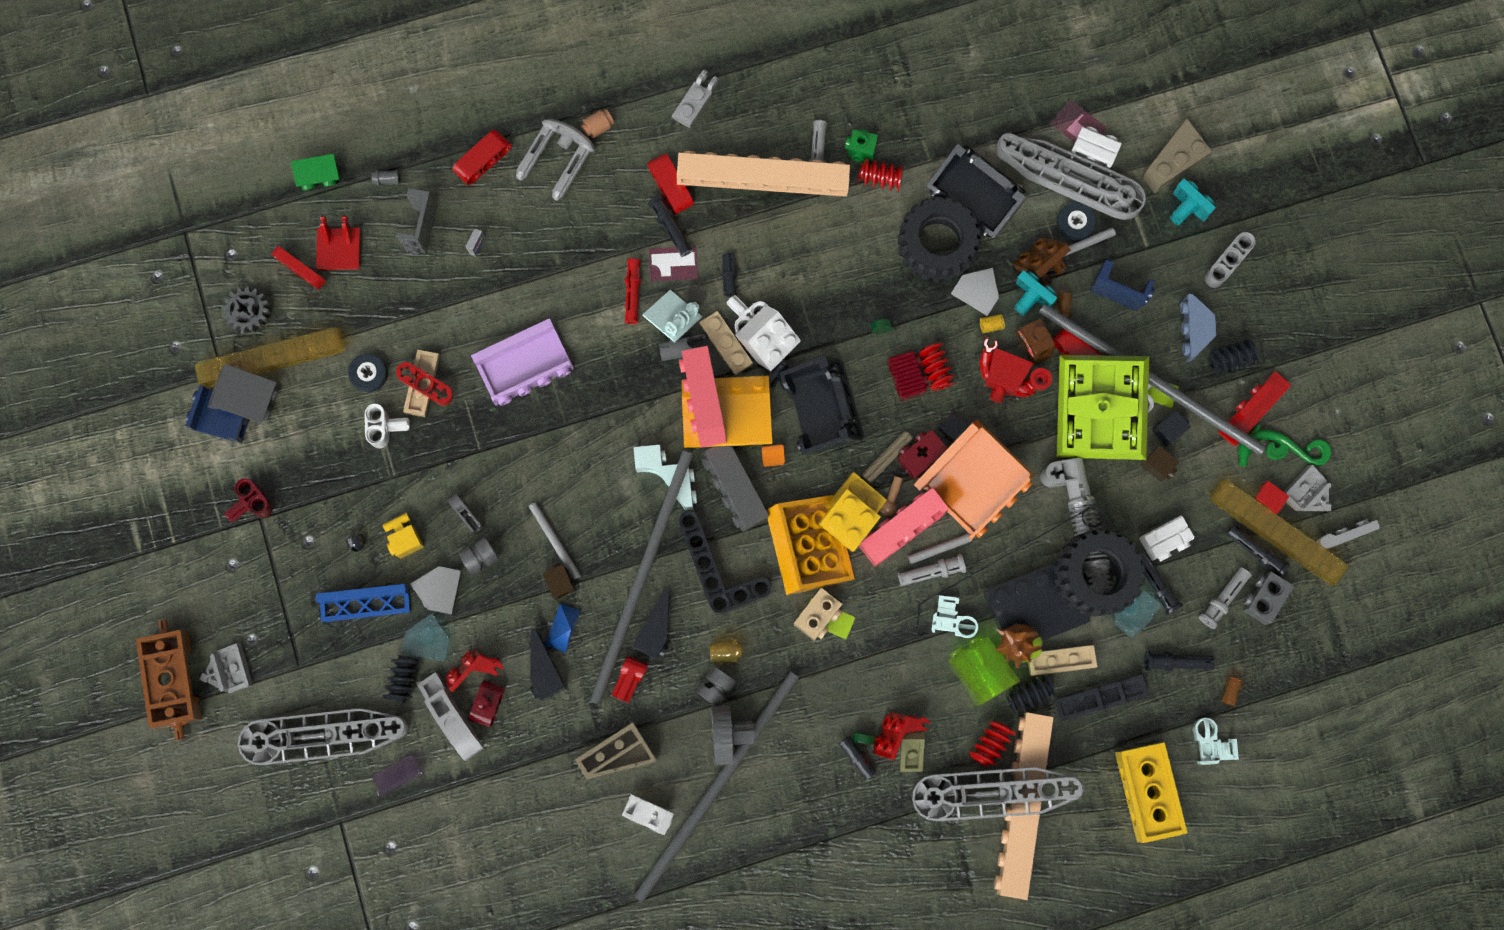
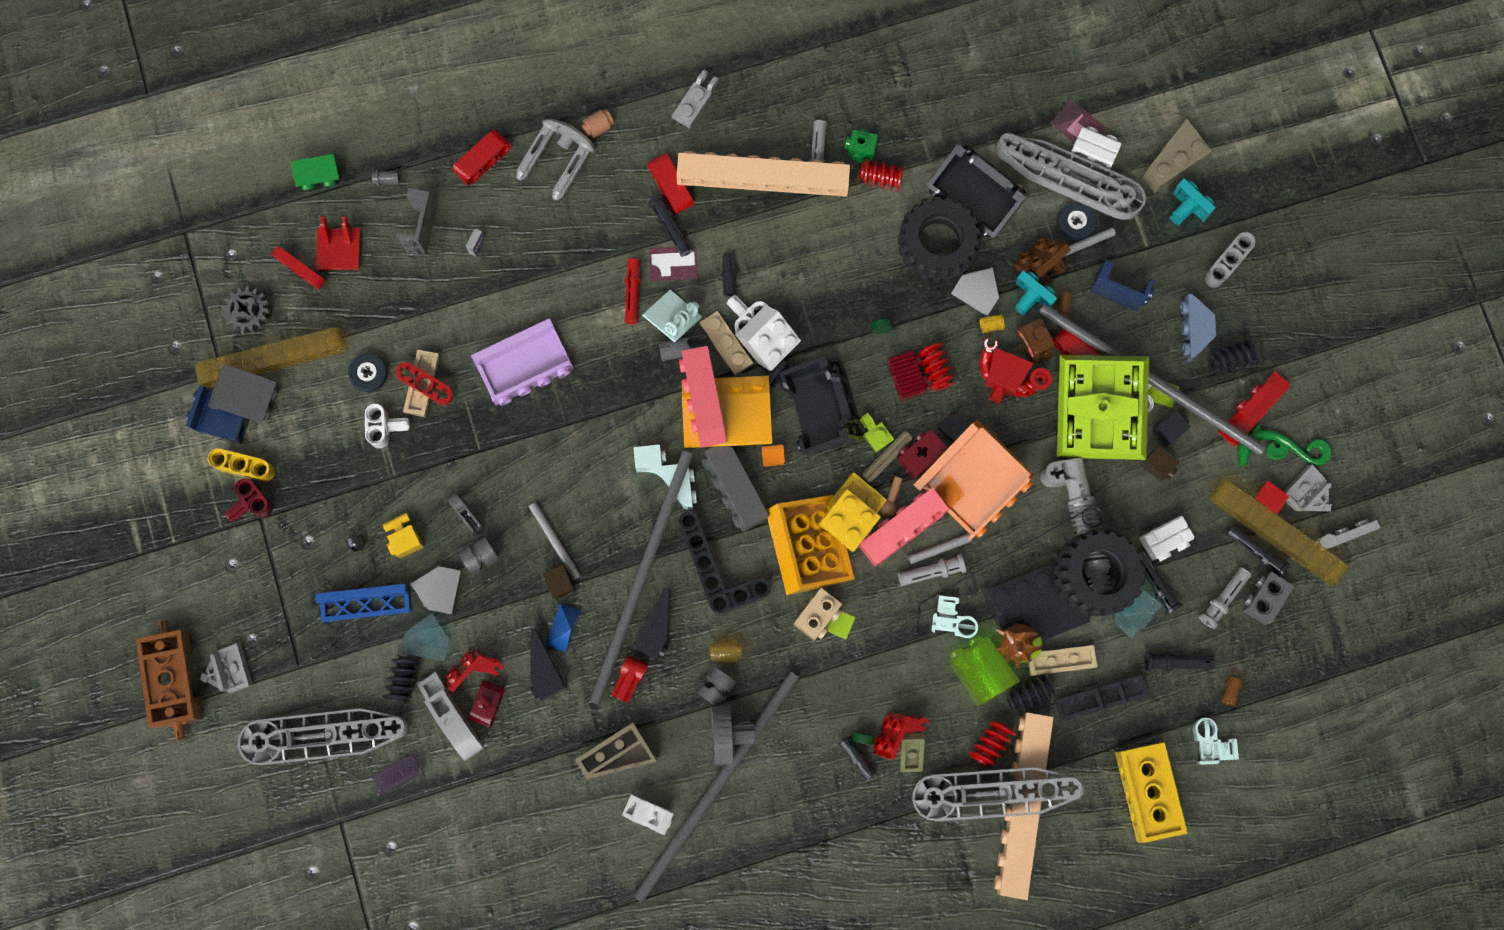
none -> yellow beam [208,448,275,482]
none -> lime plate [860,413,894,453]

